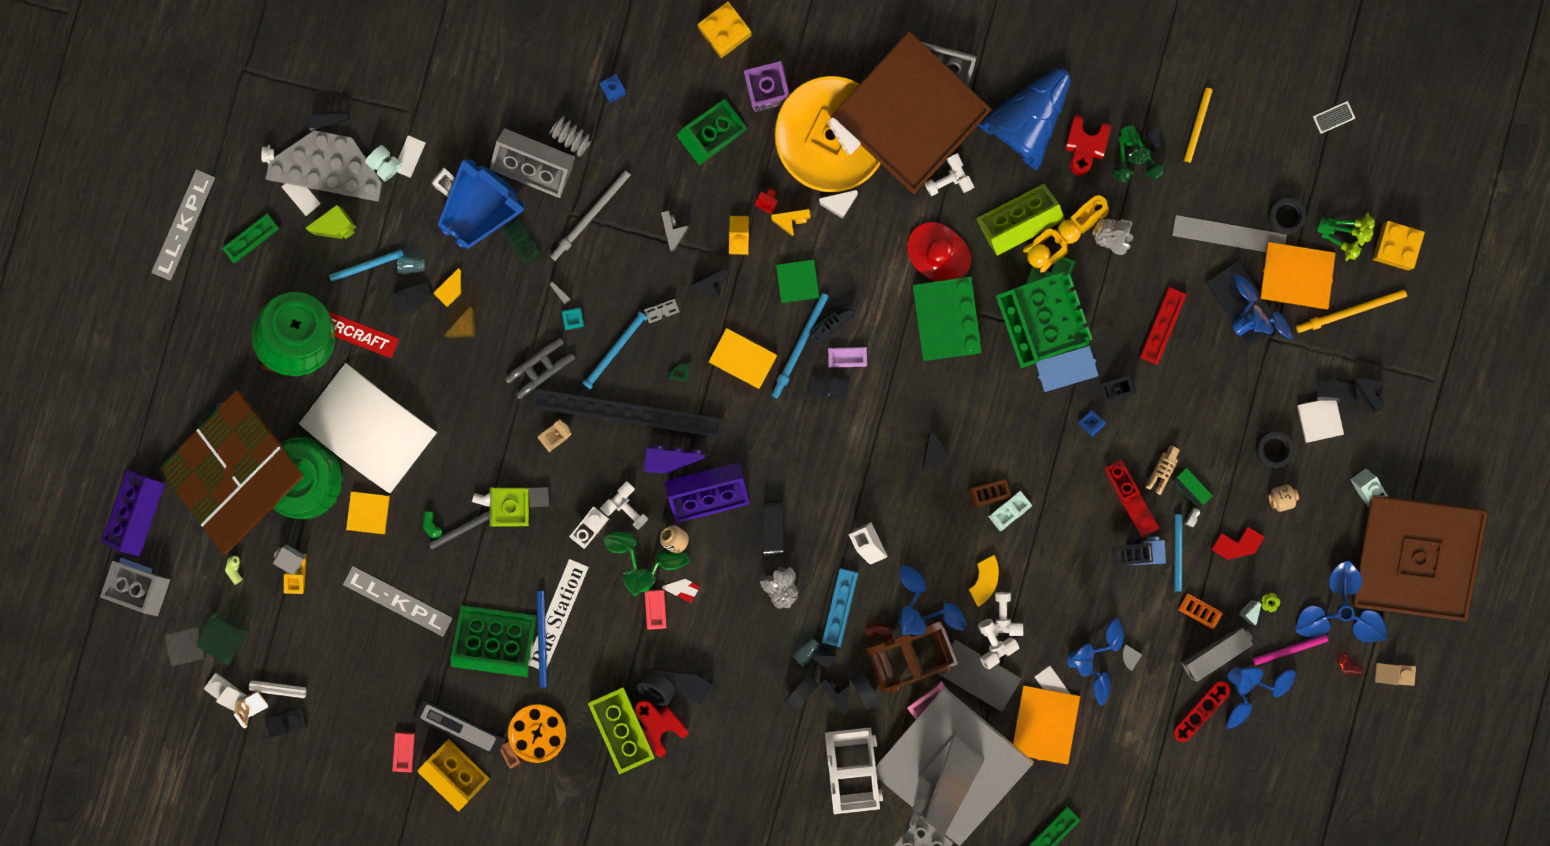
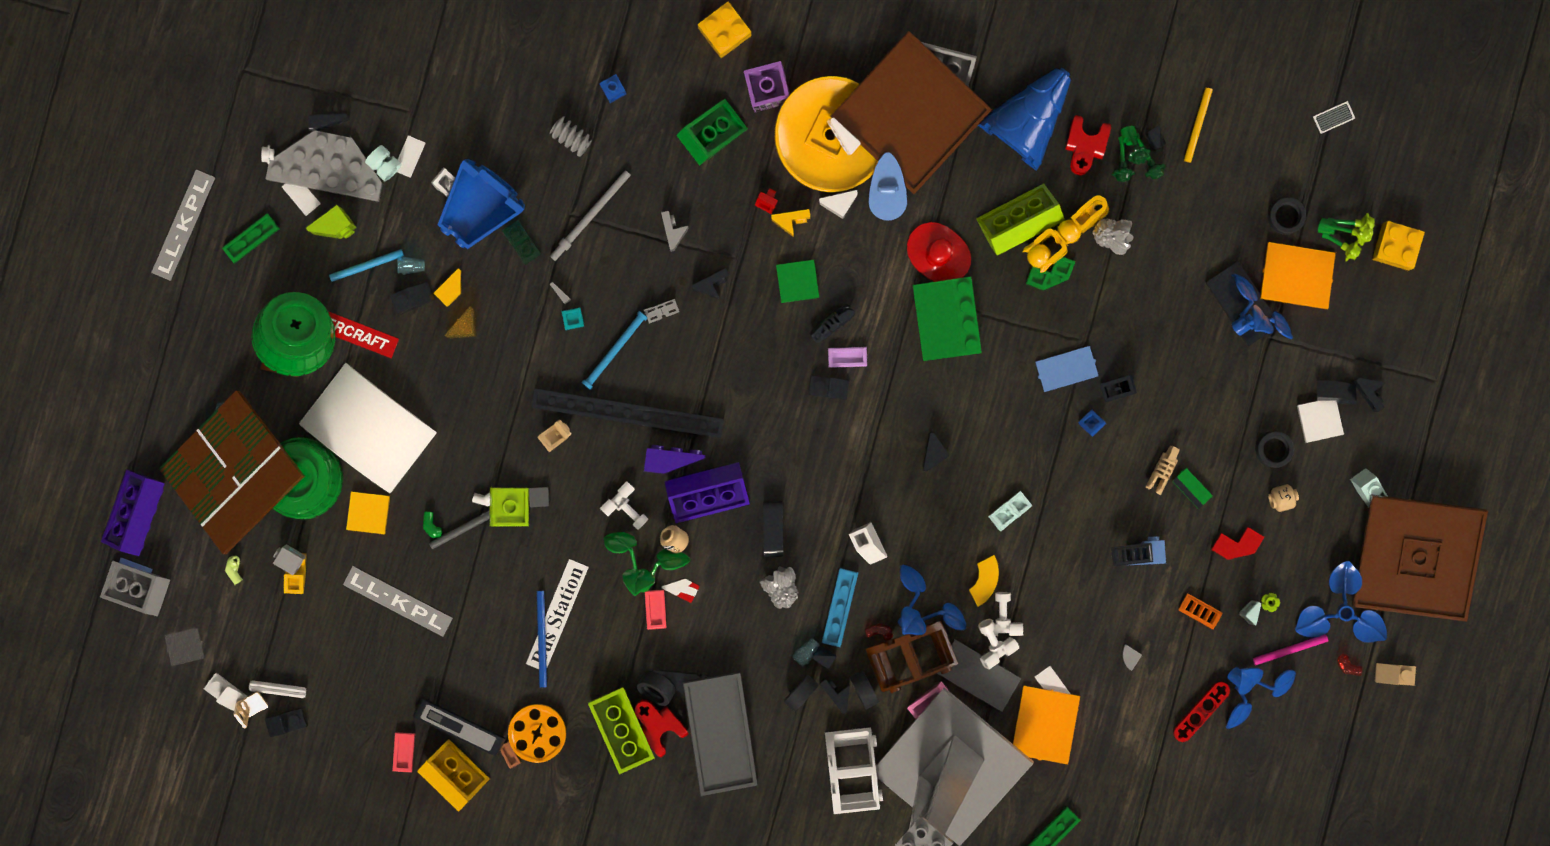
clear green slope [196,613,249,666] -> none
green slope [451,605,537,677] -> none
light grey slope [489,128,575,198] -> none
dark grey piece [505,338,575,399] -> none
white slope [569,507,610,549] -> none
dark green tile [668,363,690,382] -> none
yellow tile [709,328,777,389] -> none
yellow slope [729,216,749,255] -> none
dark azure bar [771,293,829,399] -> none
white bar [925,153,975,196] -> none
reddish brown slope [967,479,1012,508] -> none
green slope [996,271,1093,368] -> none
blue plant [1067,617,1124,706] -> none
red slope [1104,460,1159,538] -> none
red tile [1139,287,1187,365] -> none
light grey sticker [1172,215,1287,252] -> none
dark azure bar [1174,515,1182,591] -> none
light grey slope [1181,628,1253,682] -> none
white tile [1184,507,1200,527] -> none
yellow bar [1296,290,1407,333] -> none
none -> dark grey tile [682,672,757,796]
none -> medium blue shield [869,152,907,220]

